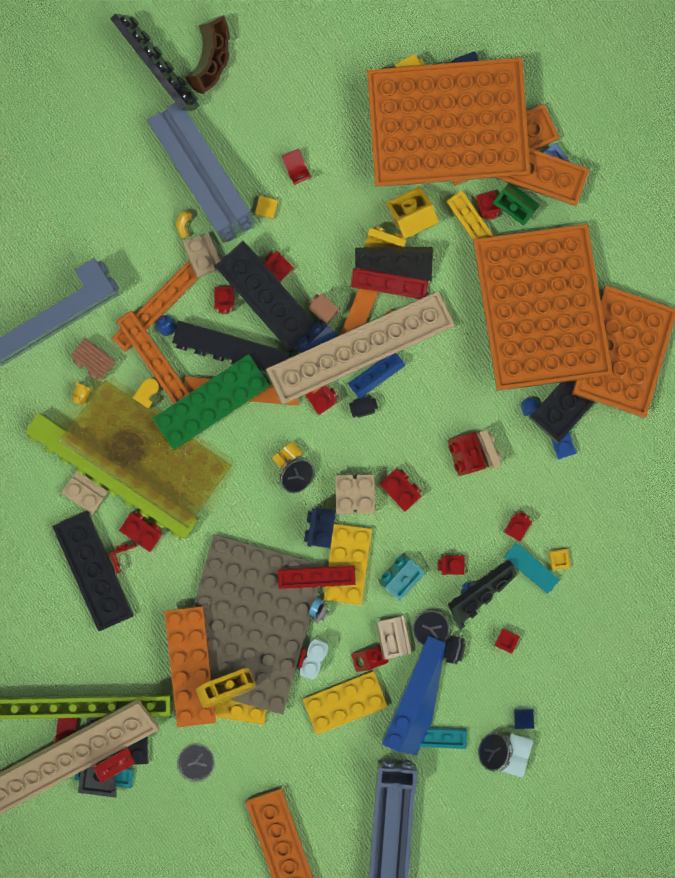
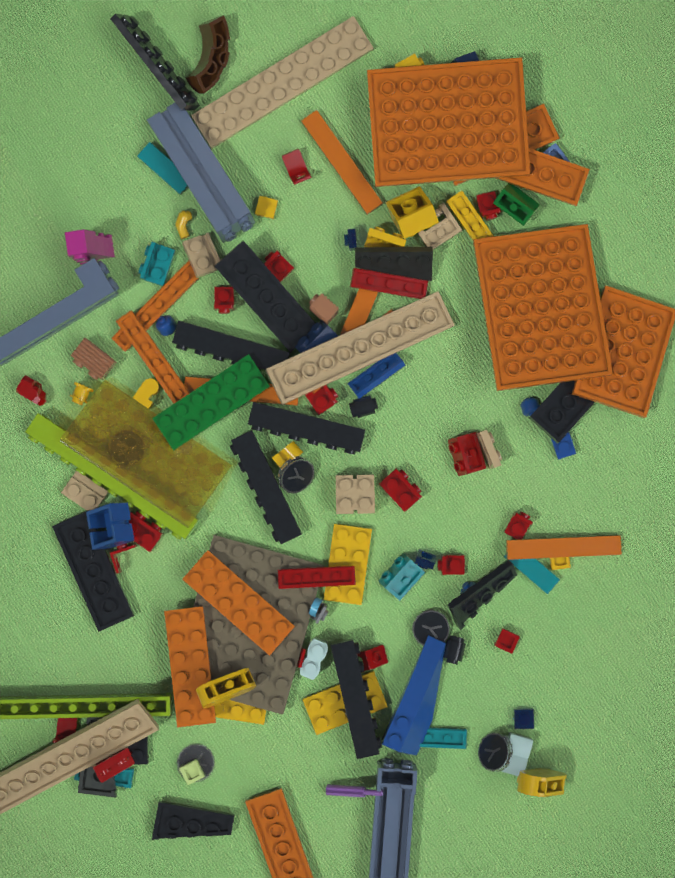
dark blue bracket [304,507,336,548] -> none
tan plate [376,616,411,660] -> none
none -> red rock [16,375,47,406]
none -> dark pink wedge [65,229,115,265]
none -> blue piece [86,503,134,550]
none -> teal tile [137,142,188,195]
none -> teal bracket [138,241,176,286]
none -> black wing [152,800,235,840]
none -> yellowish green tile [179,758,205,785]
none -> orange plate [182,550,295,656]
none -> tan plate [191,16,374,149]
none -> black brick [230,430,302,544]
none -> black brick [248,402,365,455]
none -> orange tile [301,110,383,215]
none -> medium lavender axle [326,784,383,797]
none -> black brick [331,638,382,759]
none -> clear blue plate [344,229,357,251]
none -> clear blue plate [415,549,436,570]
none -> tan plate [418,202,462,250]
none -> orange tile [506,535,622,560]
none -> yellow brick [517,768,567,797]

